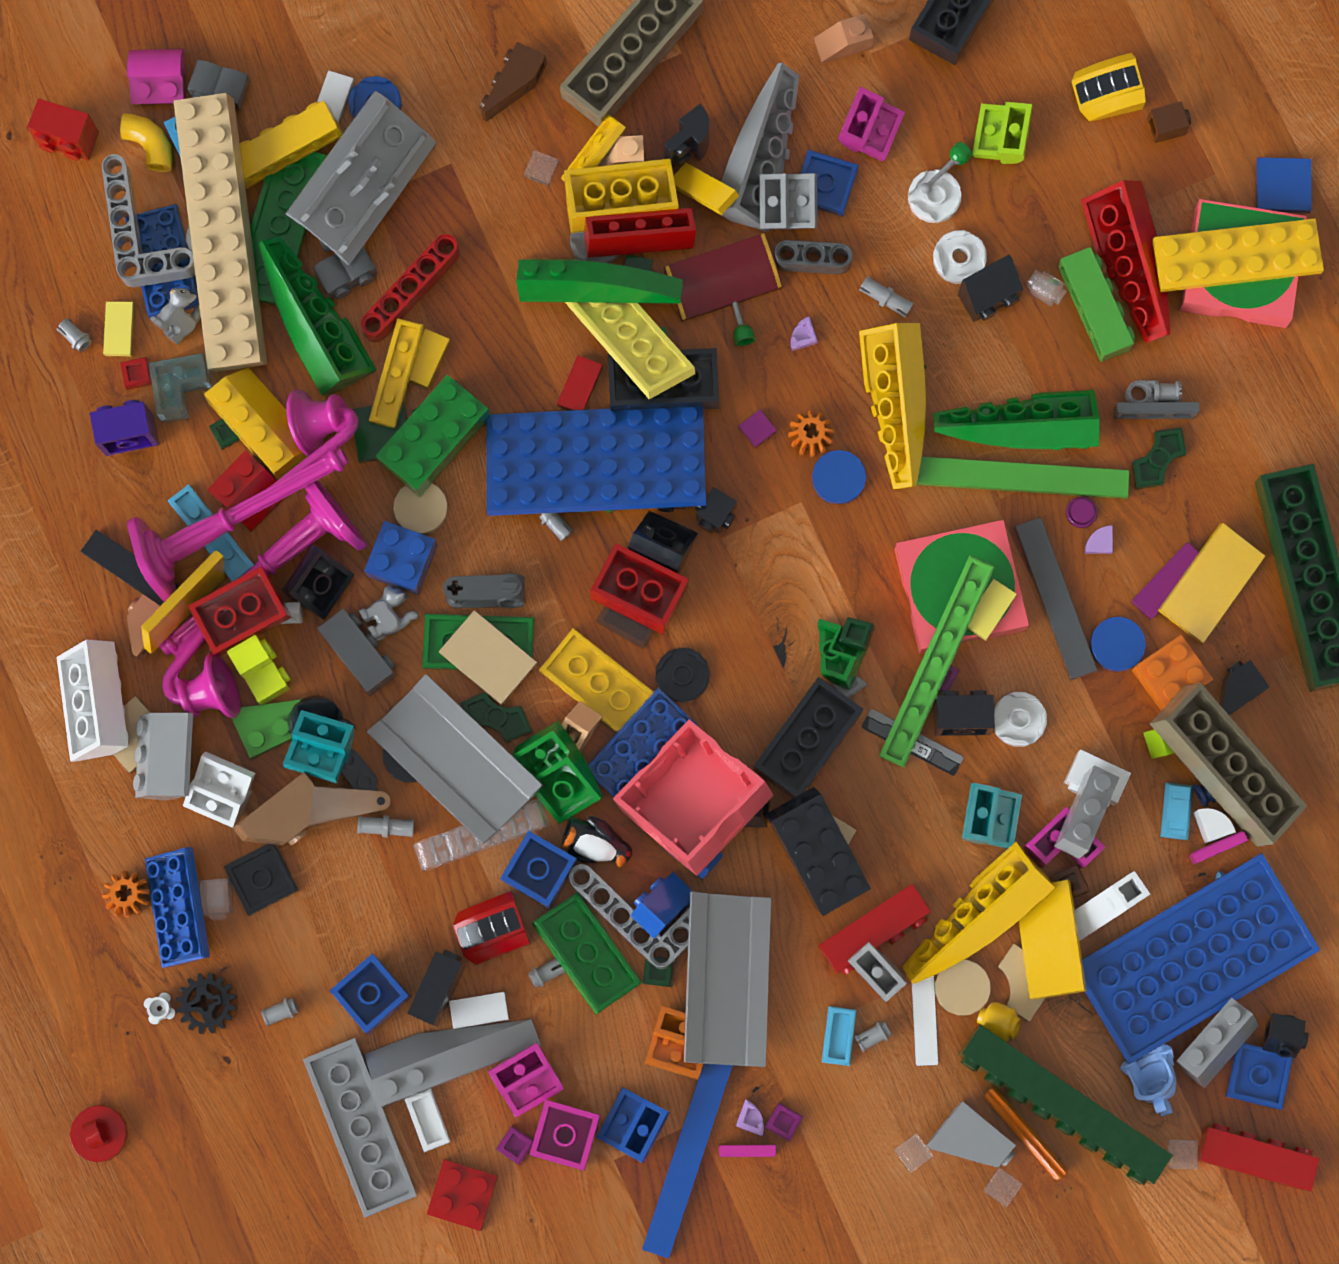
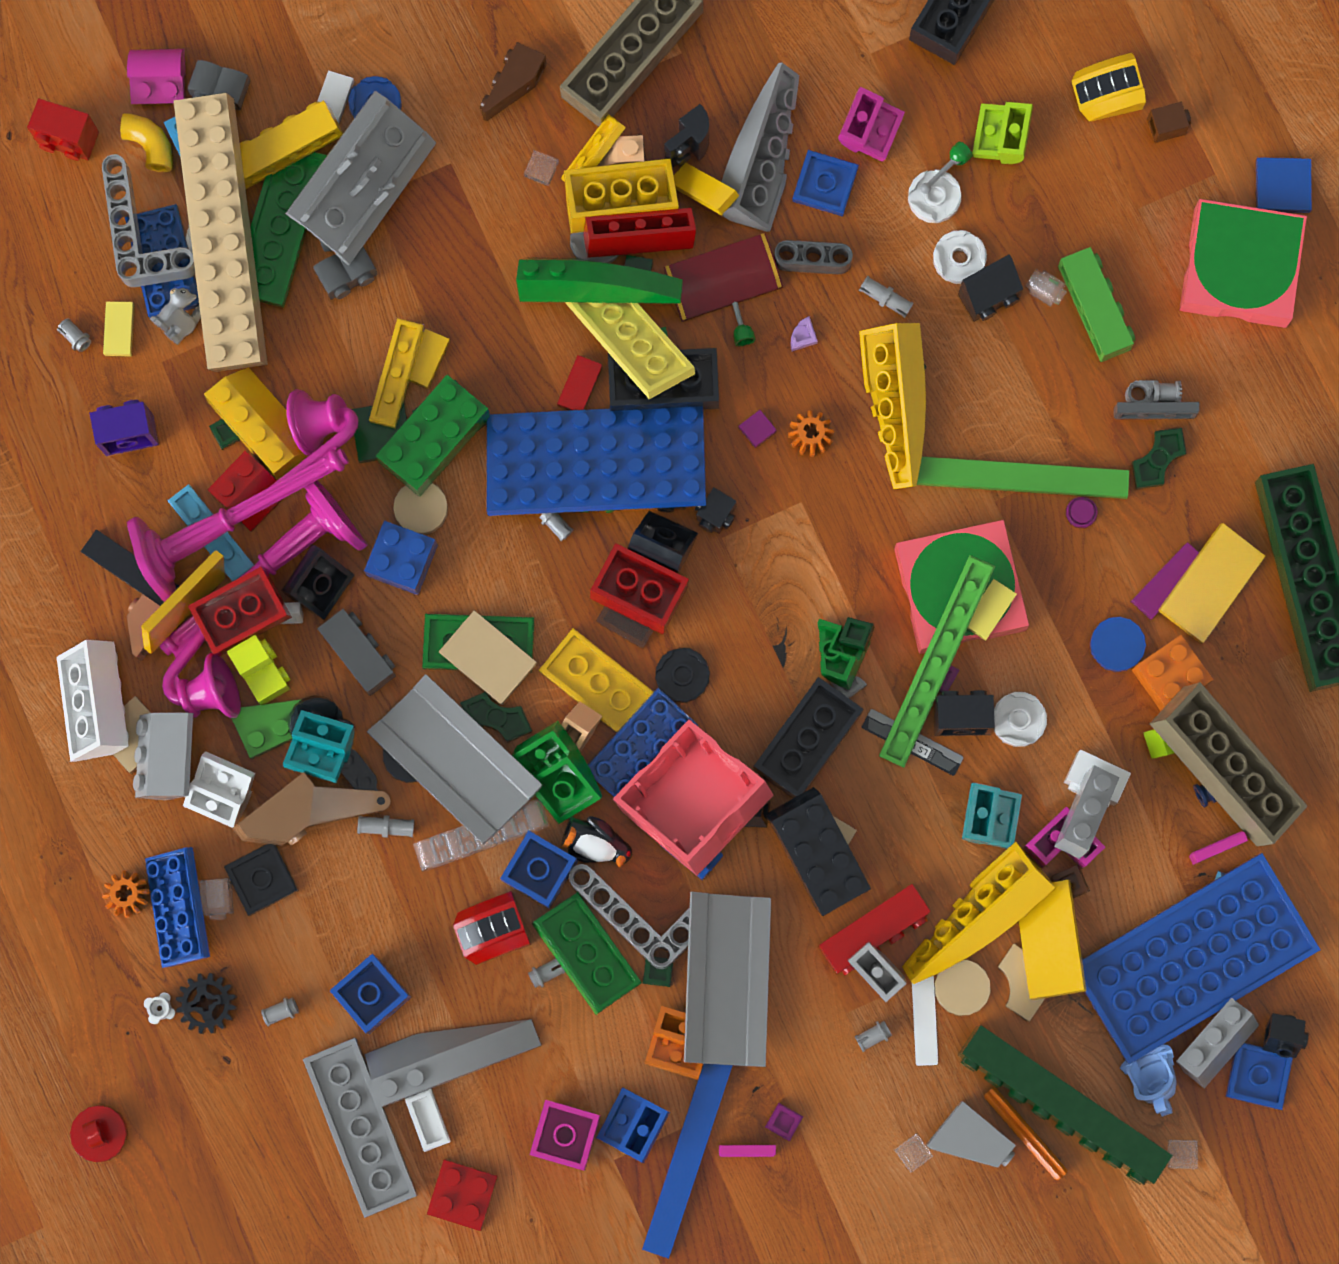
red tile [120,357,153,390] -> none
clear light blue brick [149,353,212,423] -> none
green wedge [259,236,377,396] -> none
light grey animal [359,585,418,642] -> none
red beam [360,234,460,342] -> none
black brick [407,949,466,1027] -> none
dark grey piece [443,573,525,609] -> none
white tile [449,992,509,1029] -> none
dark pink brick [488,1042,564,1117] -> none
magenta tile [496,1126,534,1165] -> none
blue brick [630,872,693,939] -> none
lavender tile [736,1099,764,1136] -> none
light grey brick [760,173,818,230] -> none
blue tile [812,450,866,504] -> none
nougat slope [814,13,874,64] -> none
medium azure tile [822,1006,857,1066] -> none
green wedge [933,390,1100,450] -> none
yellow head [977,1002,1021,1042] -> none
clear tile [983,1167,1022,1207] -> none
dark grey tile [1015,518,1097,681] -> none
white slope [1075,871,1150,941] -> none
red wedge [1081,180,1170,343] -> none
lavender tile [1084,526,1113,554] -> none
yellow plate [1153,218,1324,292] -> none
medium azure tile [1160,782,1193,840] -> none
white brick [1193,808,1236,844] -> none
red brick [1196,1123,1320,1192] -> none
black slope [1219,660,1270,715] -> none

